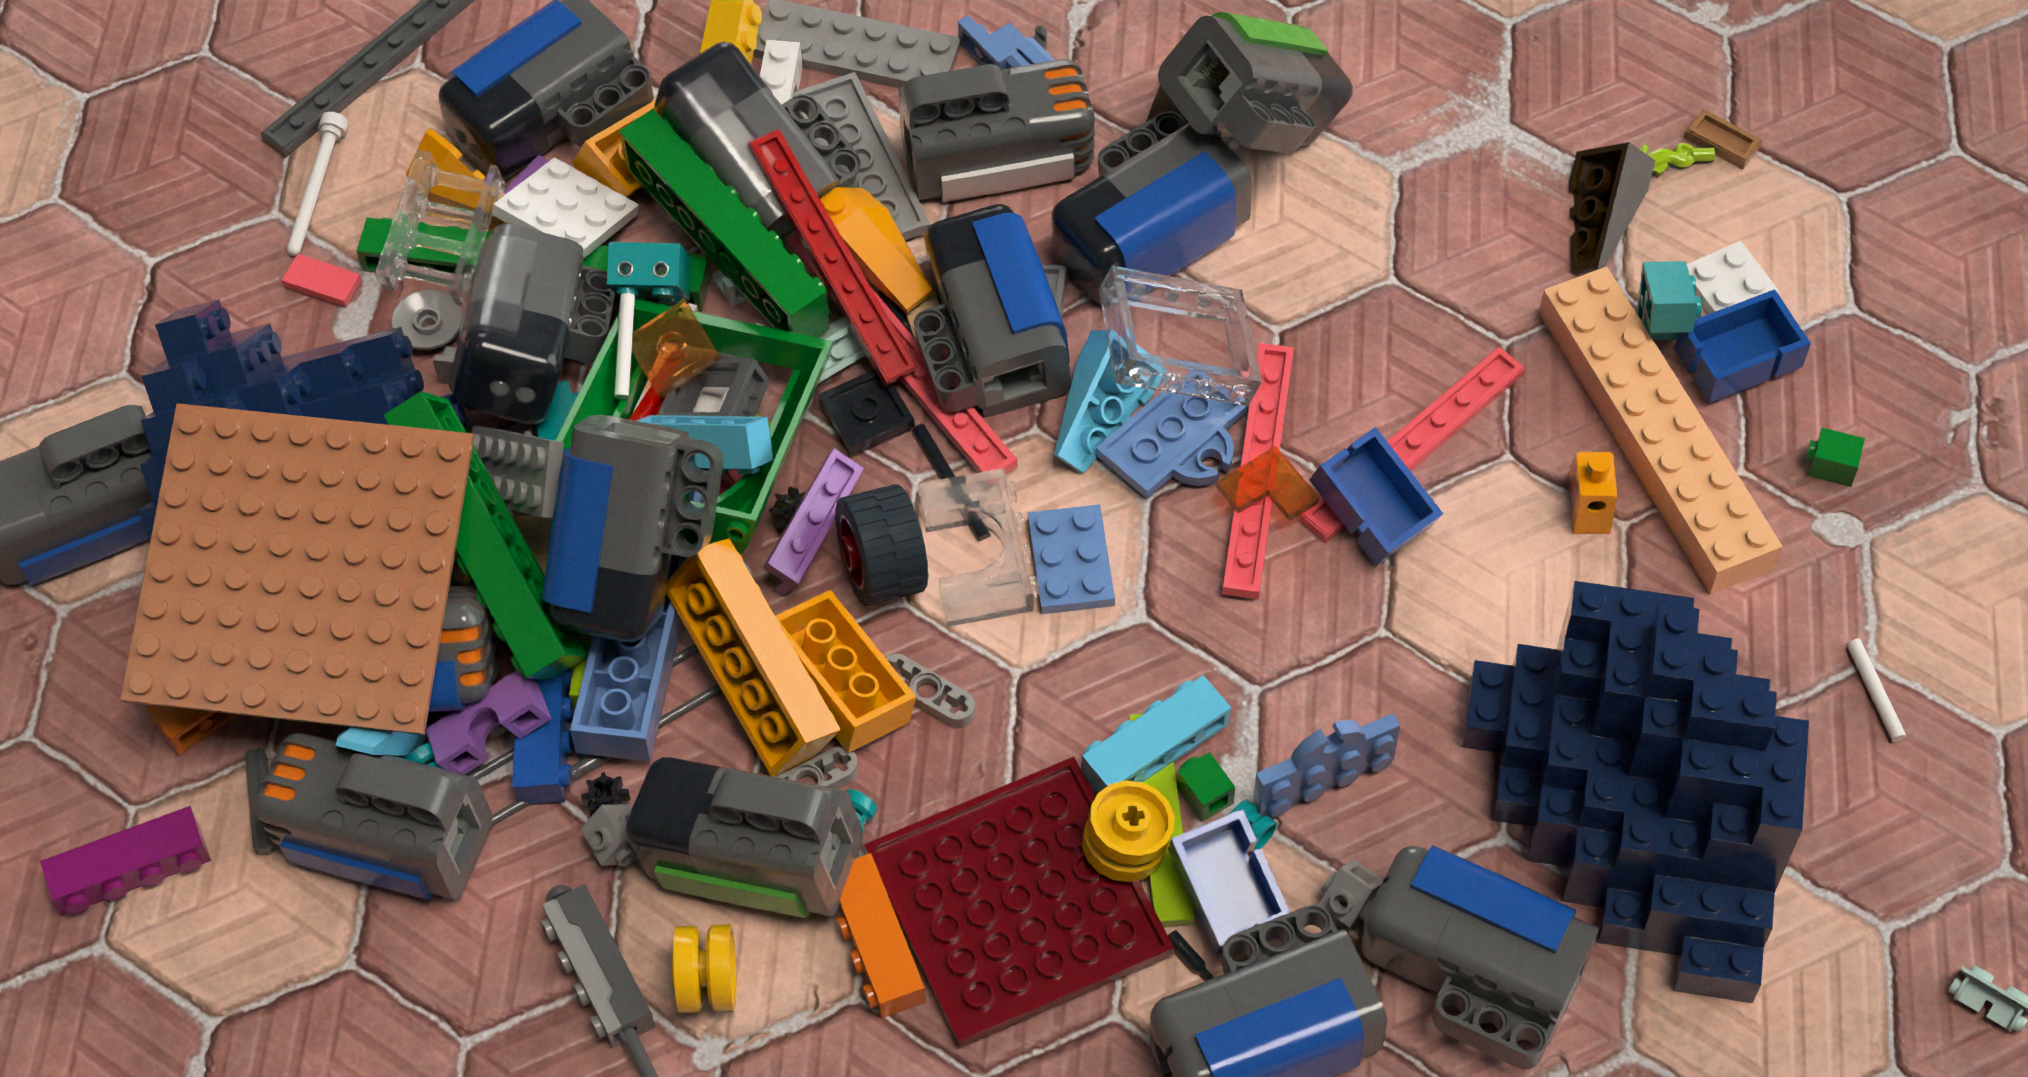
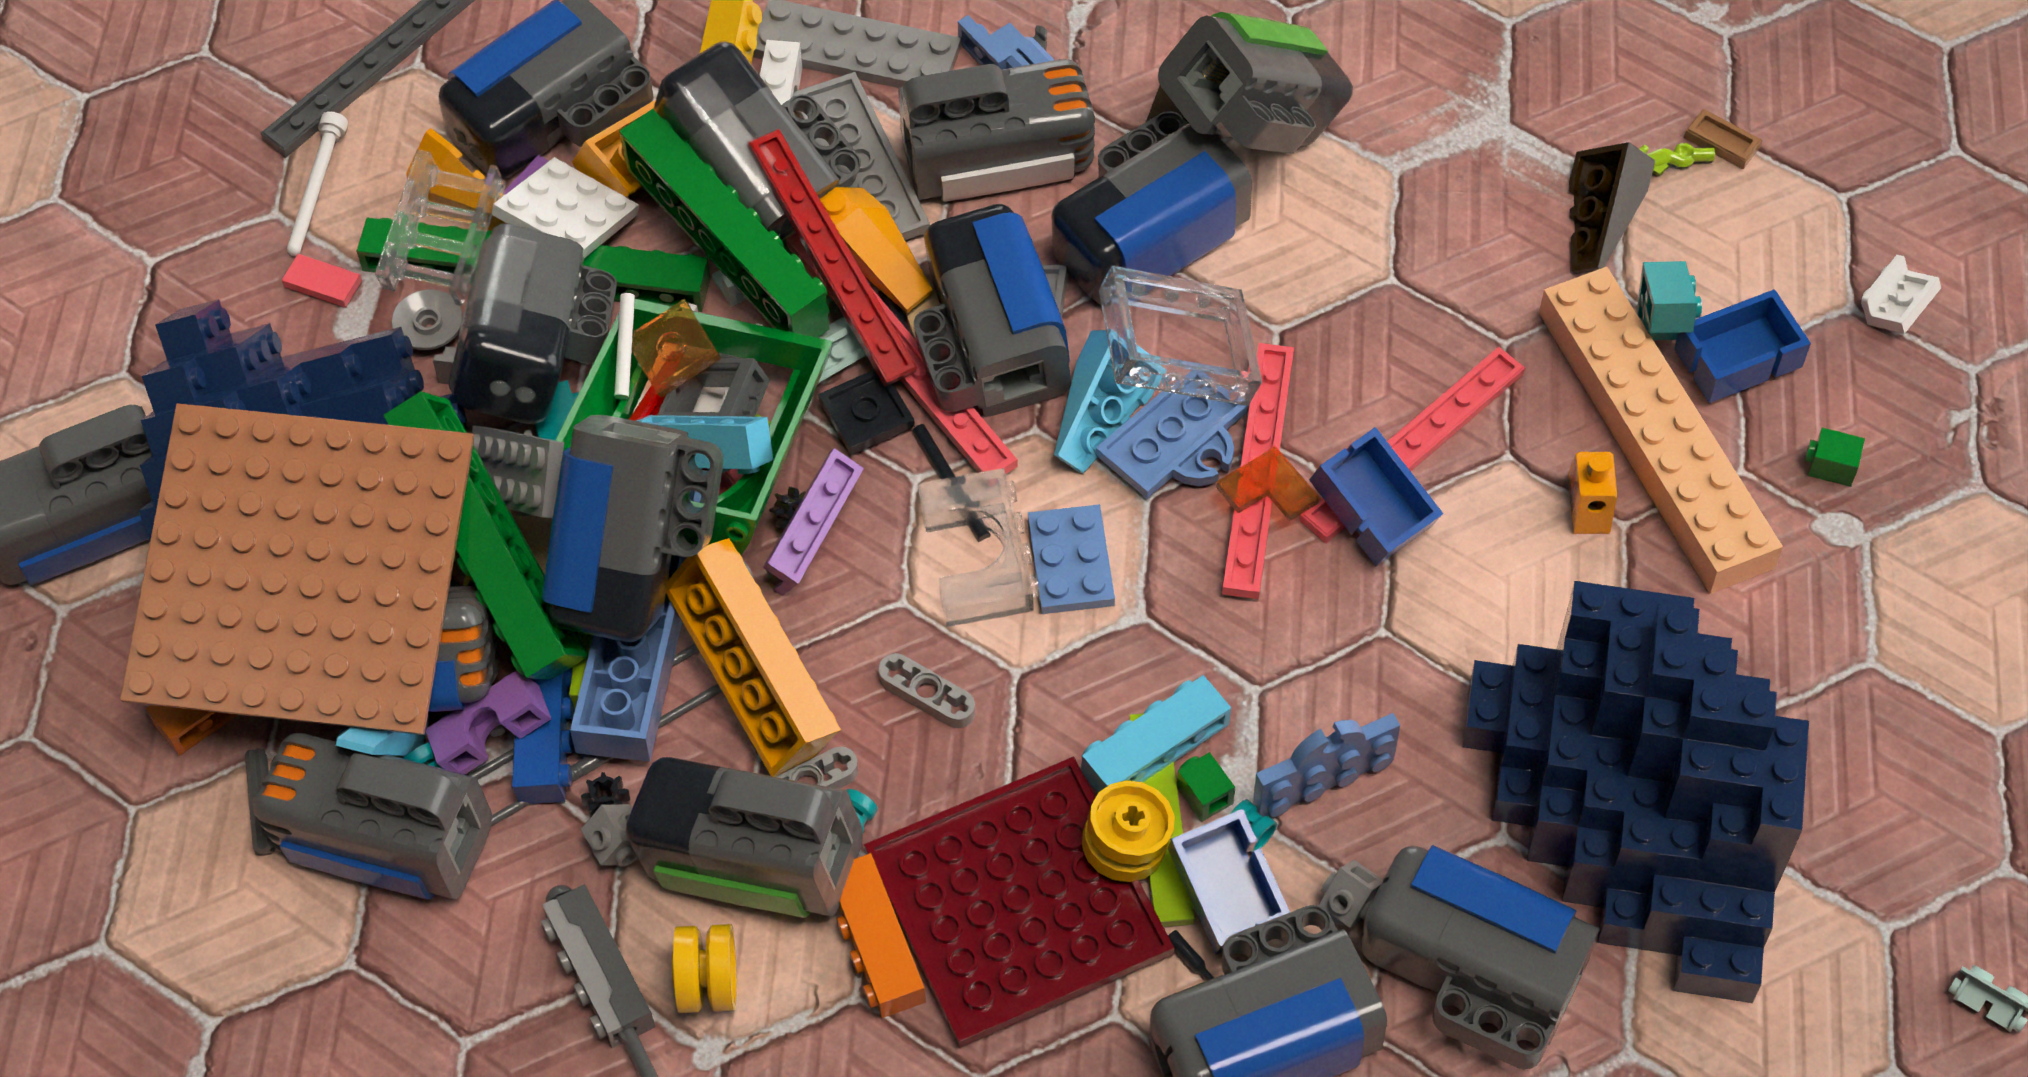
magenta brick [40,806,211,916] -> none
teal piece [607,242,692,305] -> none
light orange brick [776,590,916,753] -> none
black wheel [835,484,929,606] -> none
white plate [1687,241,1780,314] -> none
white bar [1846,639,1906,743] -> none
none -> white bracket [1861,255,1941,334]

